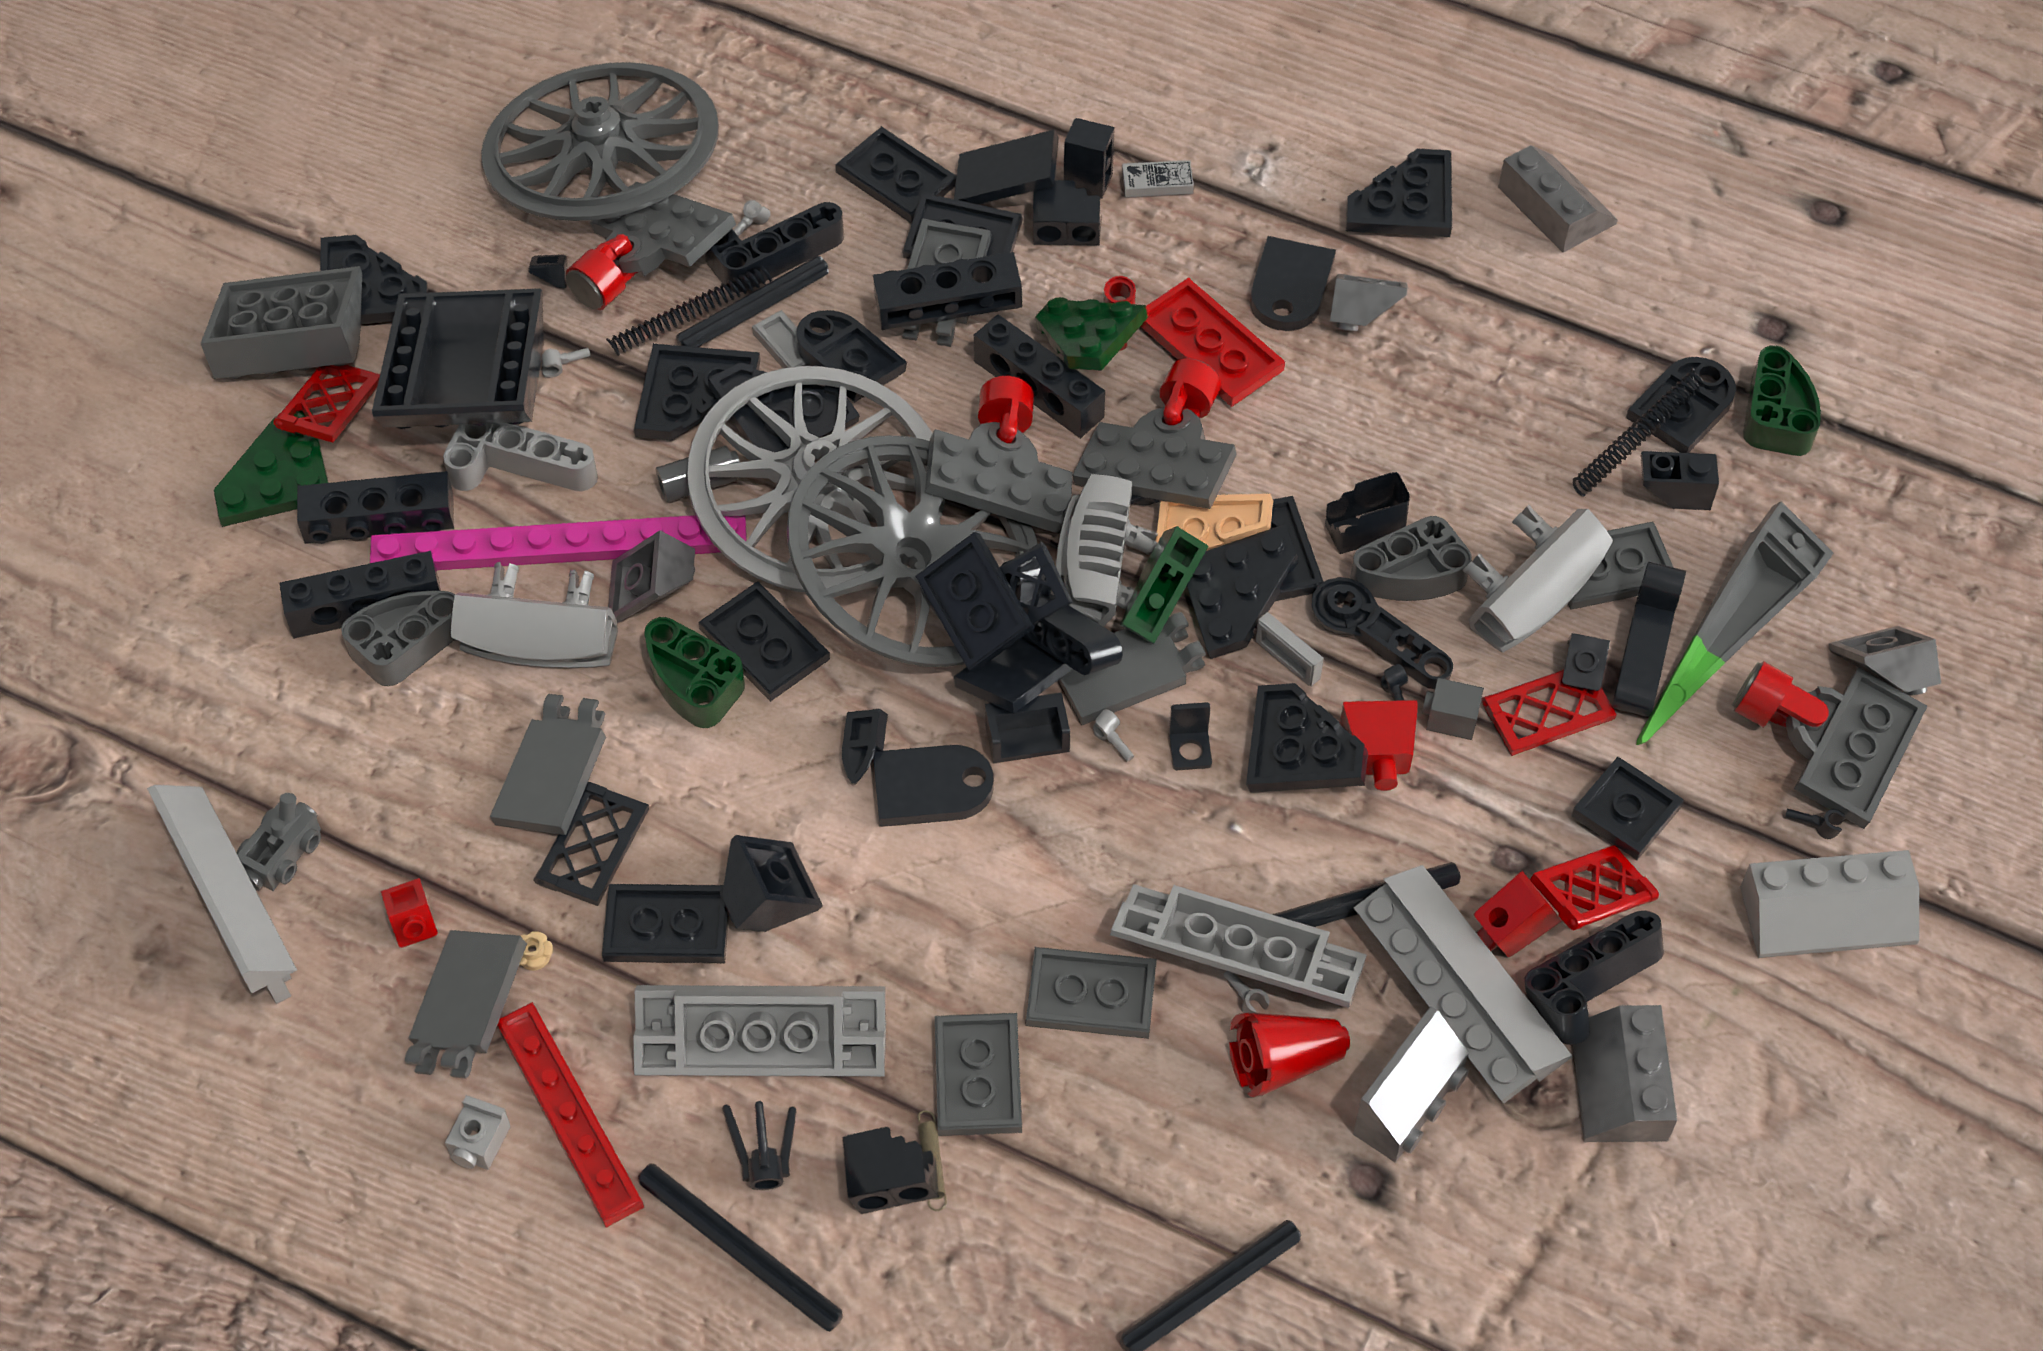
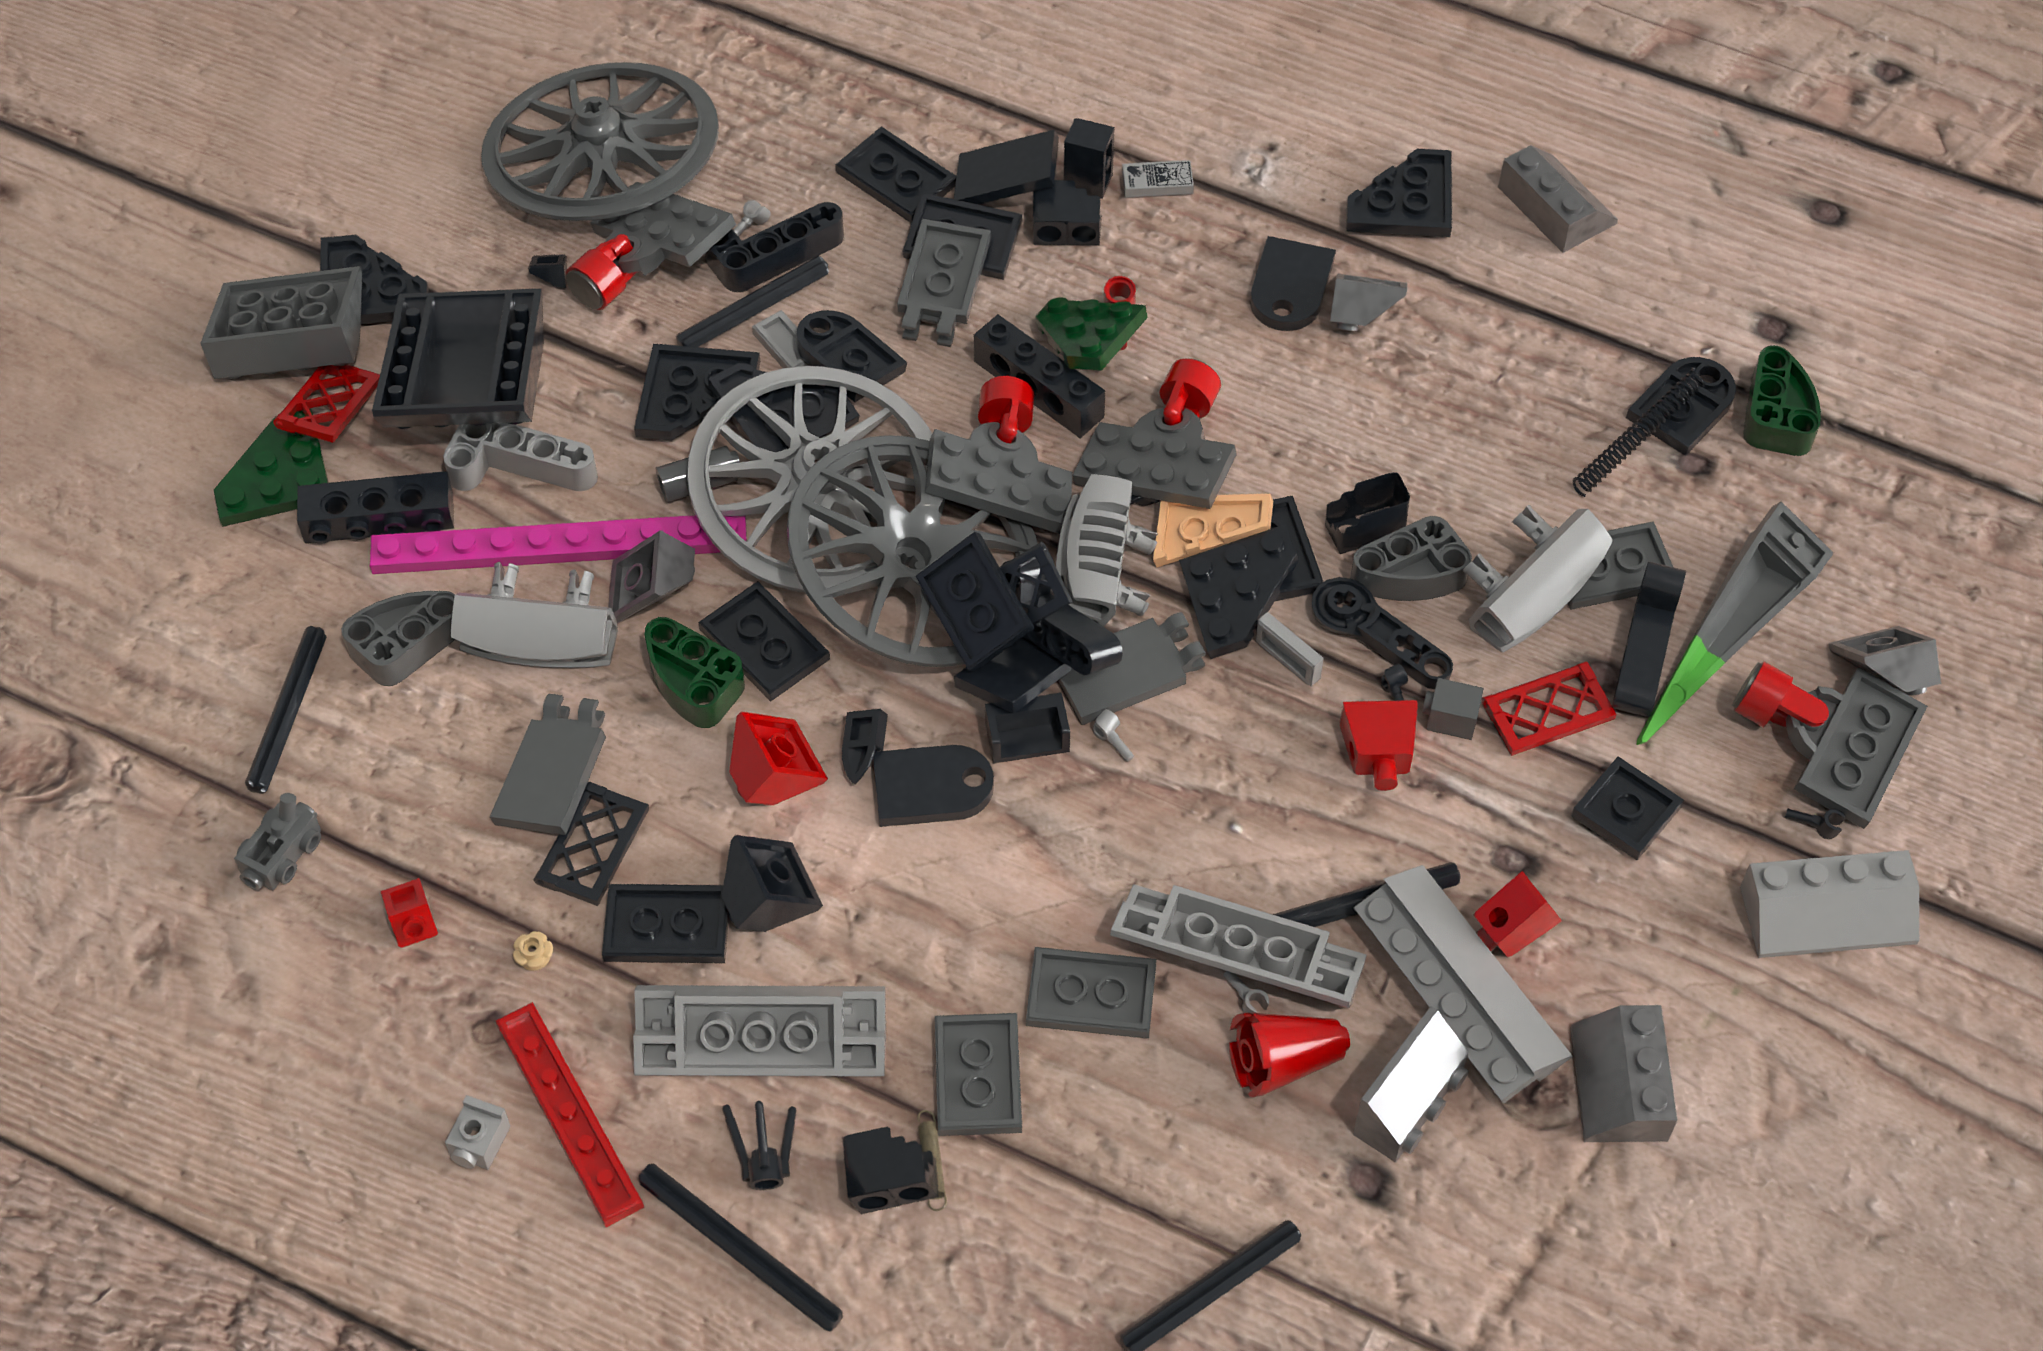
light grey slope [147,785,297,1004] -> none
black brick [279,551,441,639] -> none
dark grey tile [405,930,527,1079] -> none
light grey hand [542,348,590,378] -> none
black piece [606,265,772,356] -> none
black brick [873,252,1022,330] -> none
dark green slope [1120,526,1208,644] -> none
red plate [1140,277,1285,407] -> none
black bracket [1169,702,1212,771] -> none
black plate [1246,683,1368,793] -> none
black beam [1524,910,1664,1045] -> none
red window [1530,845,1659,930] -> none
black bracket [1562,633,1610,691] -> none
black slope [1641,451,1719,510] -> none
none -> black axle [245,626,326,794]
none -> red slope [729,712,828,805]

